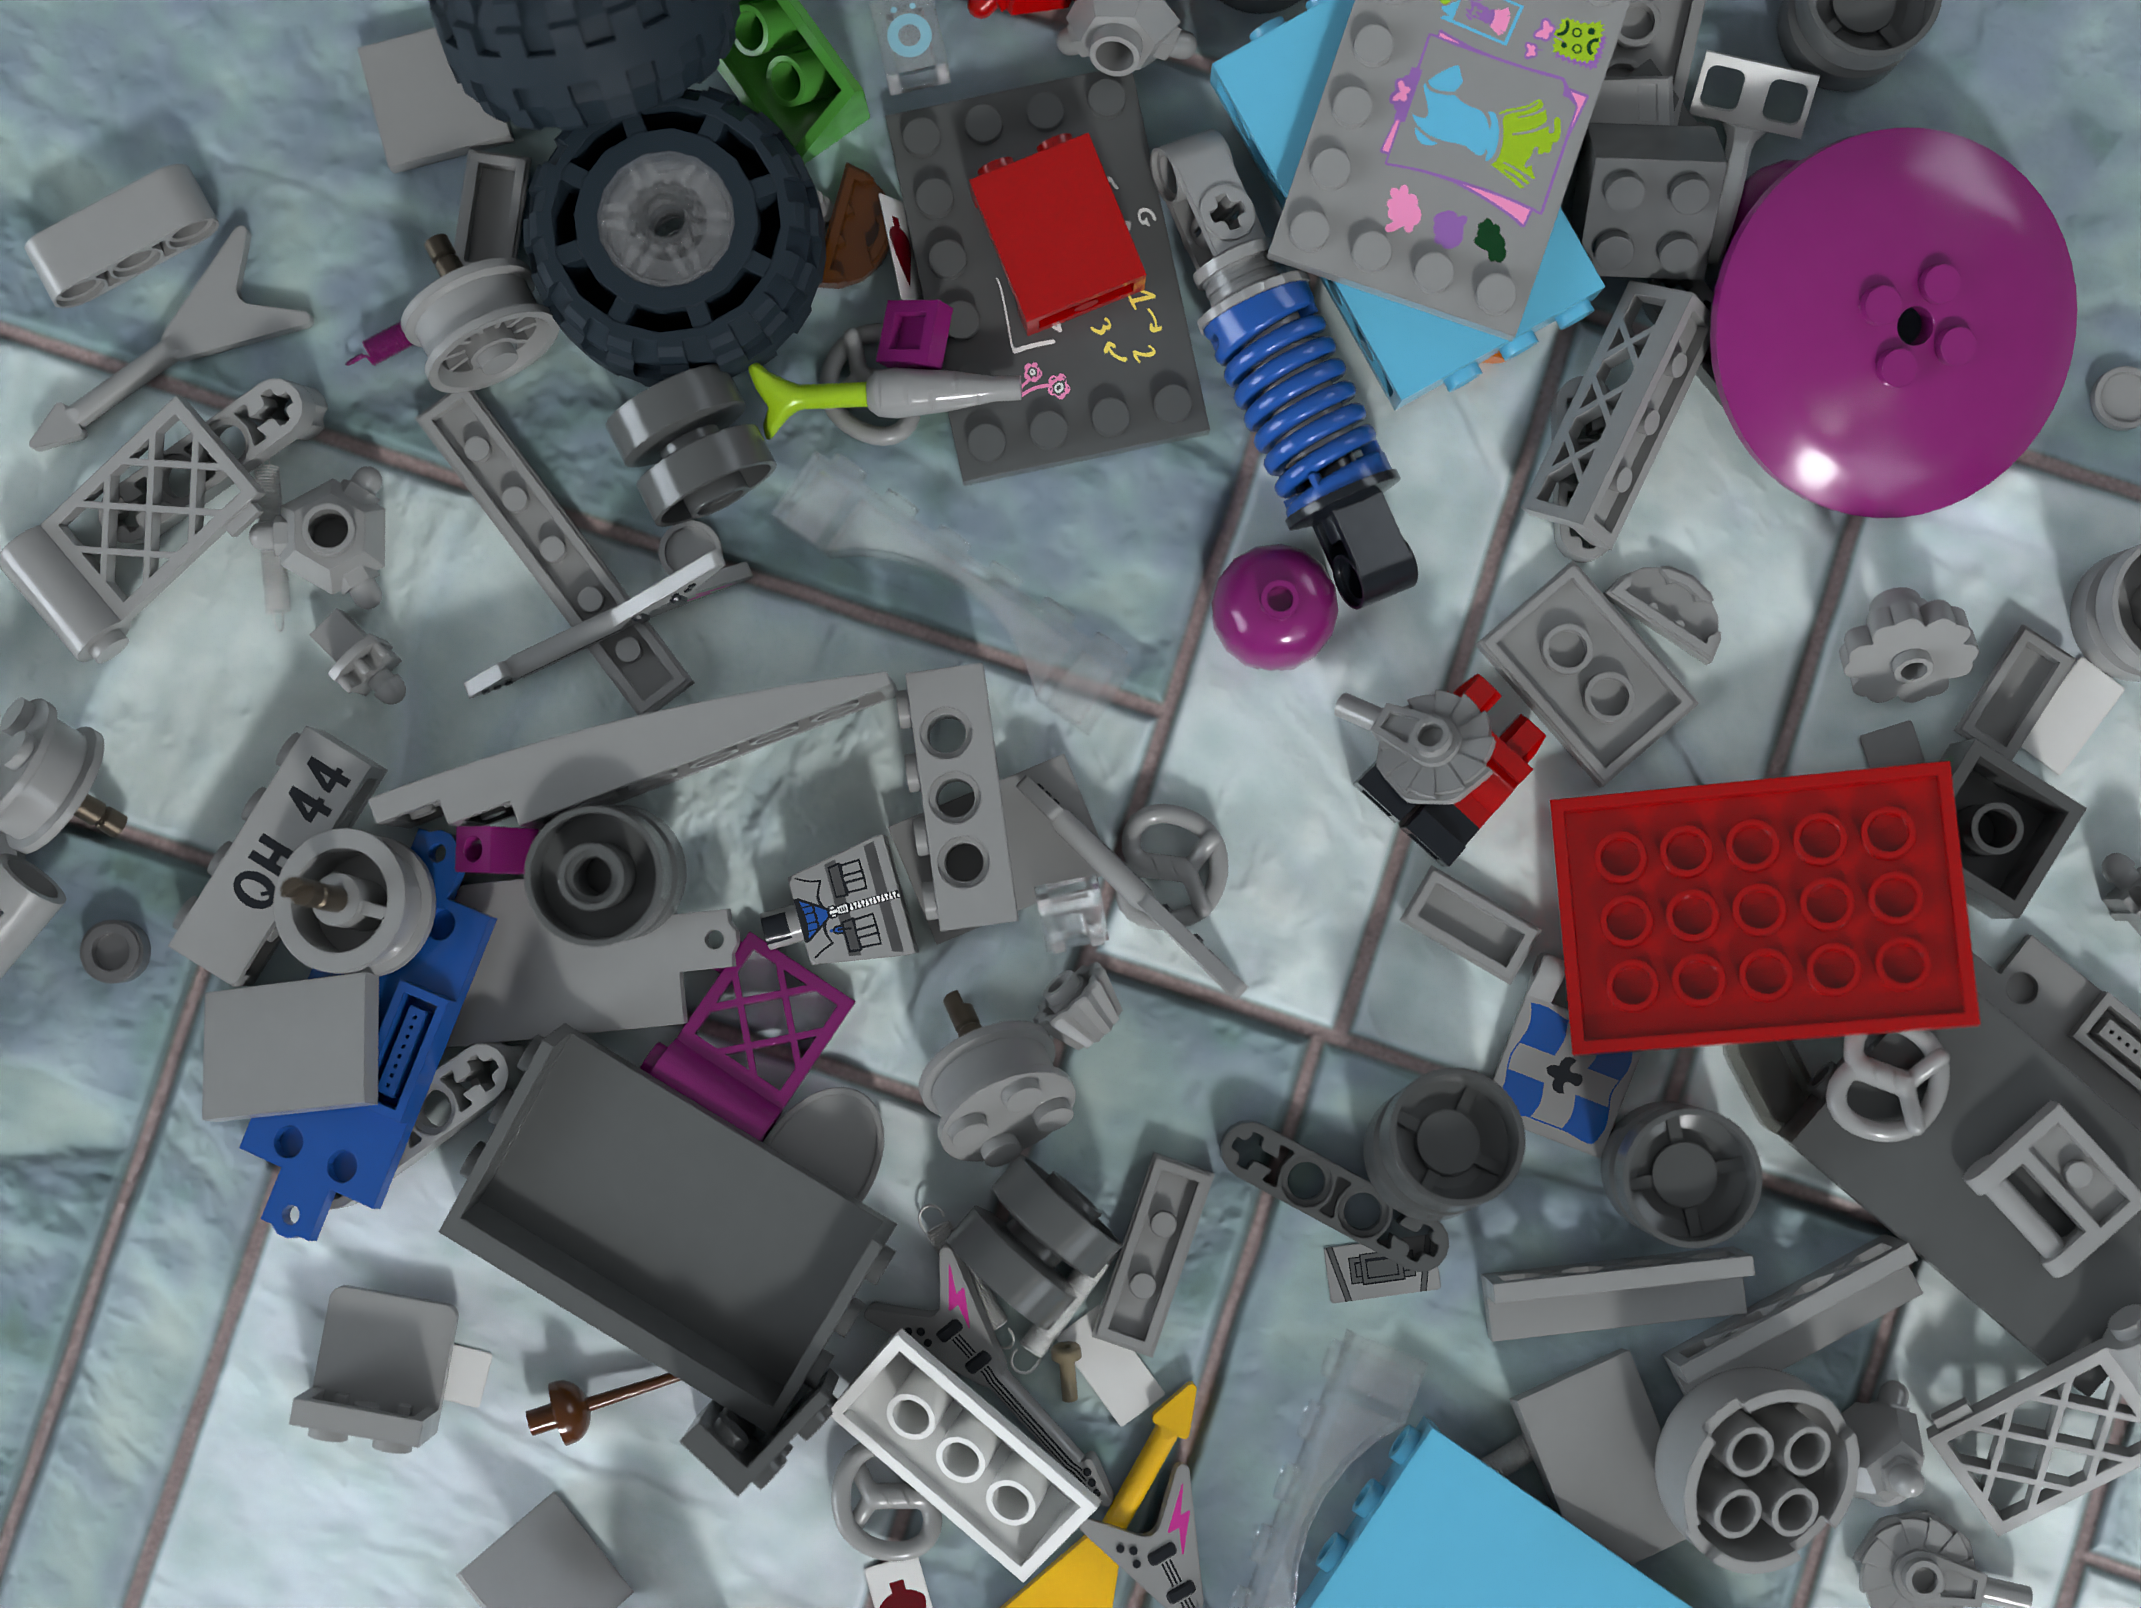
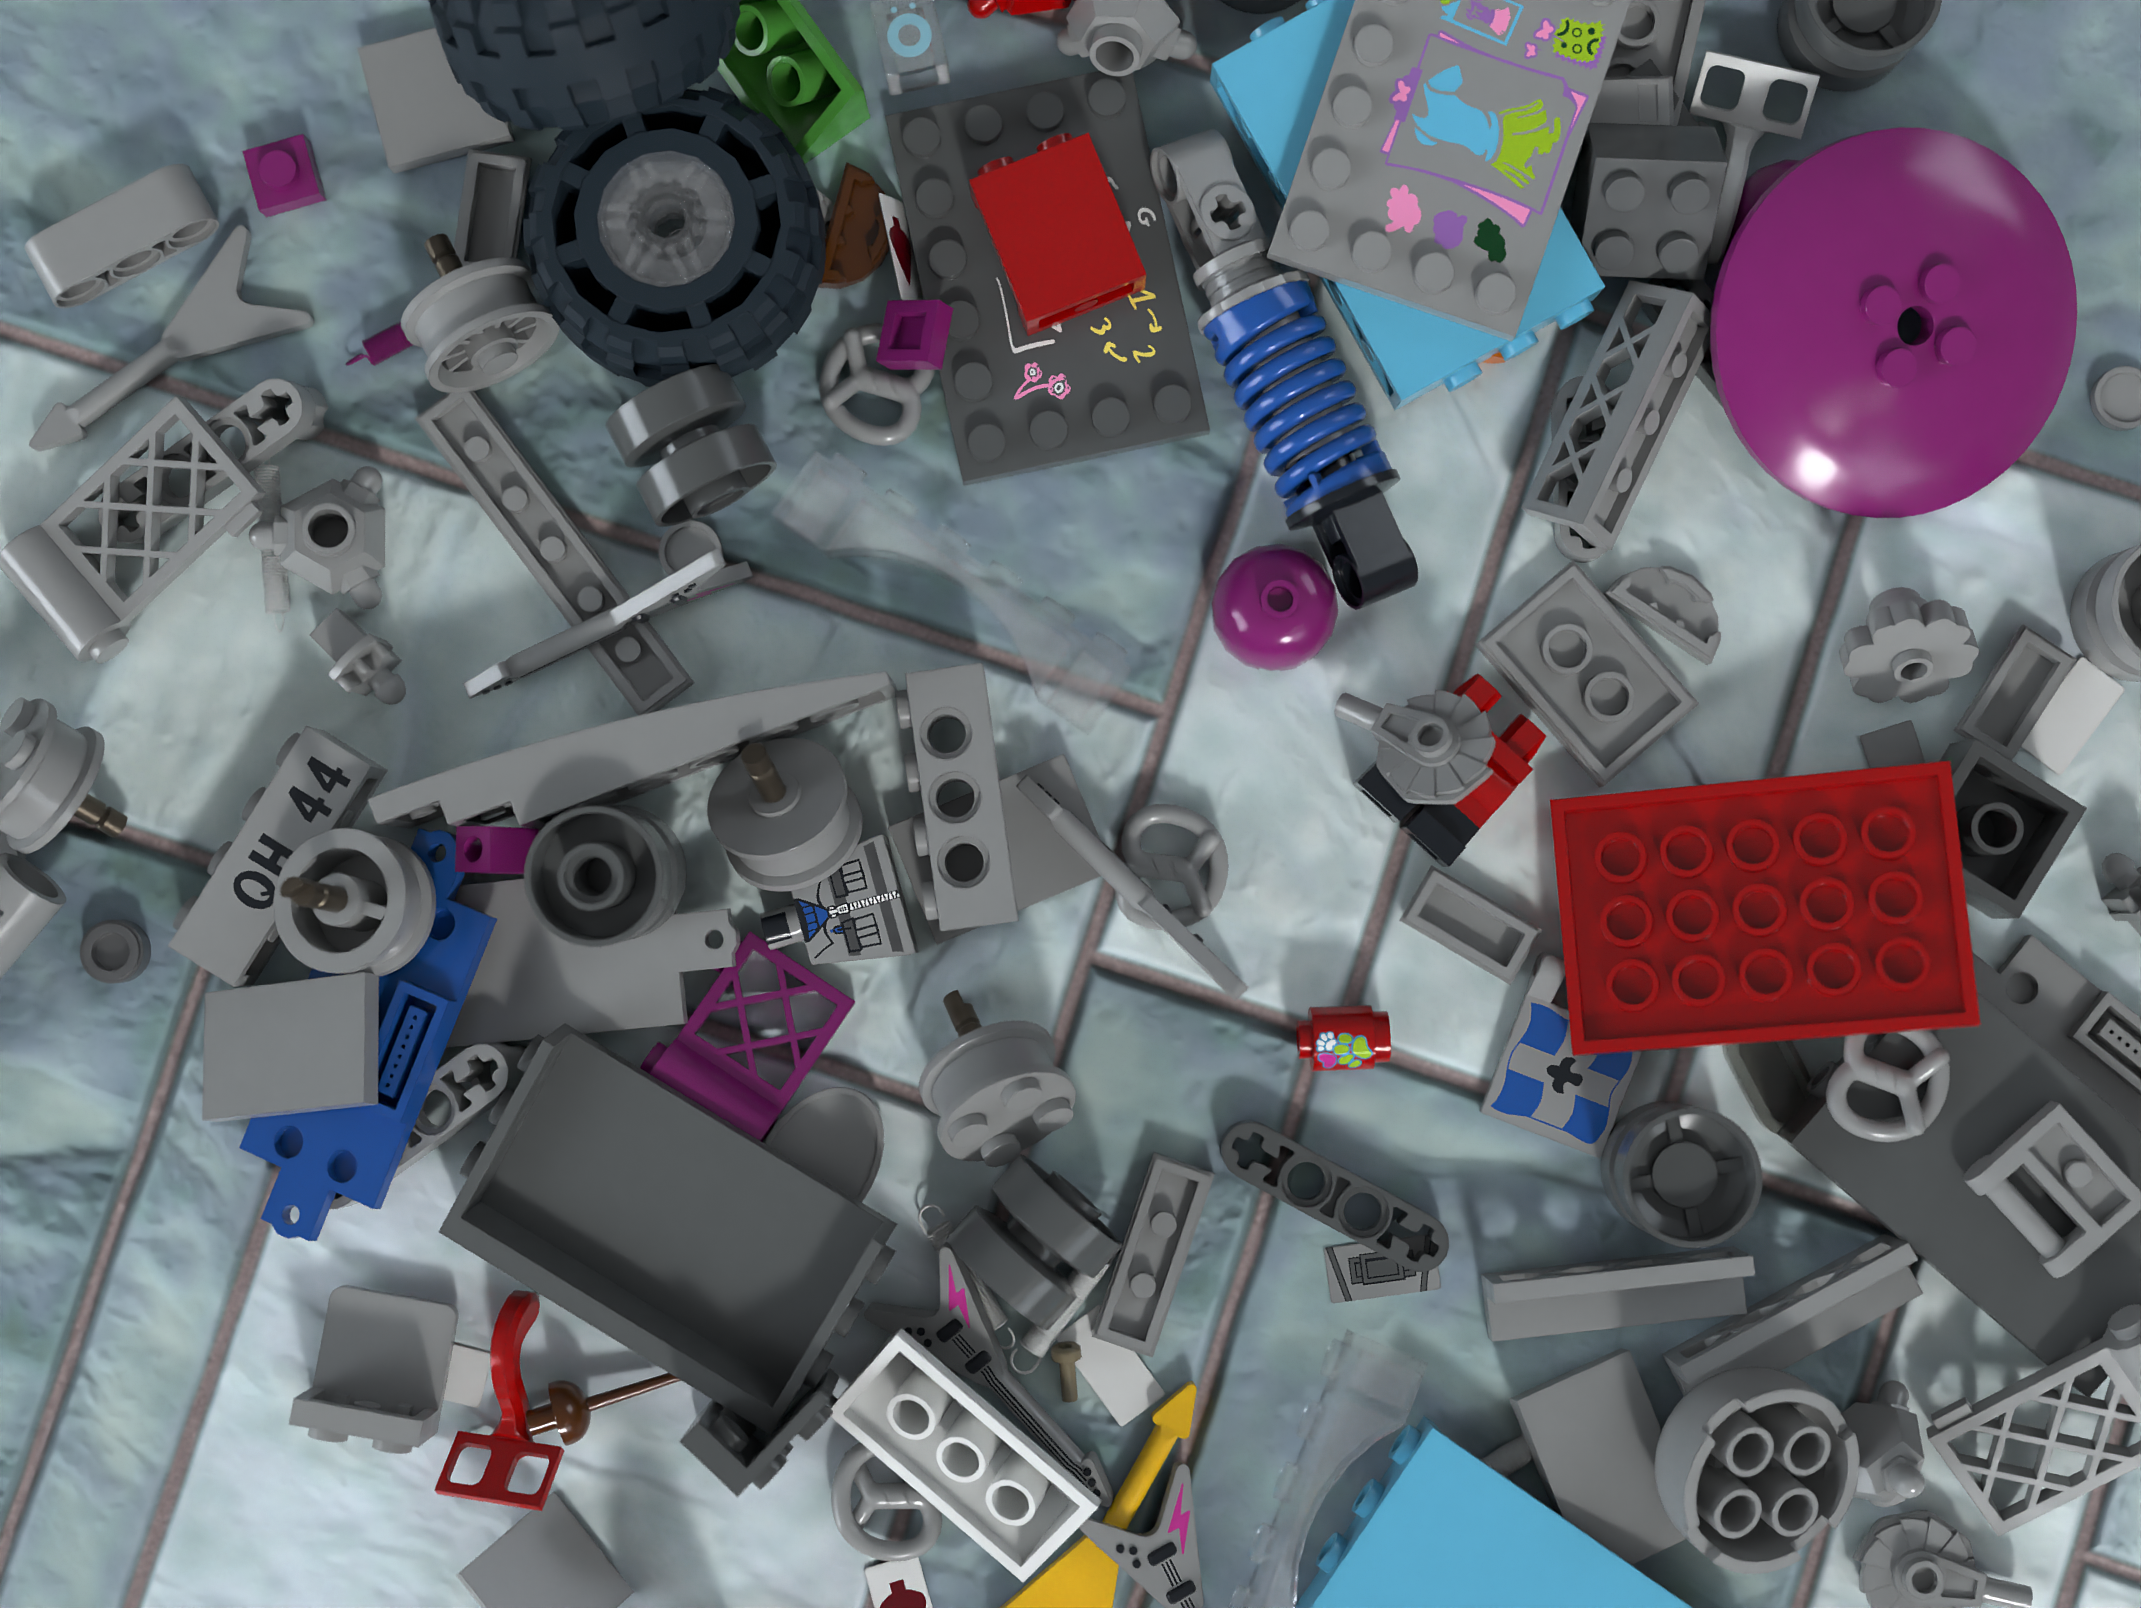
light grey piece [748,363,1022,439] -> none
light grey piece [1033,962,1122,1050] -> none
clear tile [1034,874,1109,954] -> none
dark grey wheel [1363,1067,1526,1221] -> none
none -> magenta plate [242,134,326,217]
none -> red piece [434,1290,564,1511]
none -> light grey wheel [707,738,863,892]
none -> red brick [1296,1005,1391,1071]

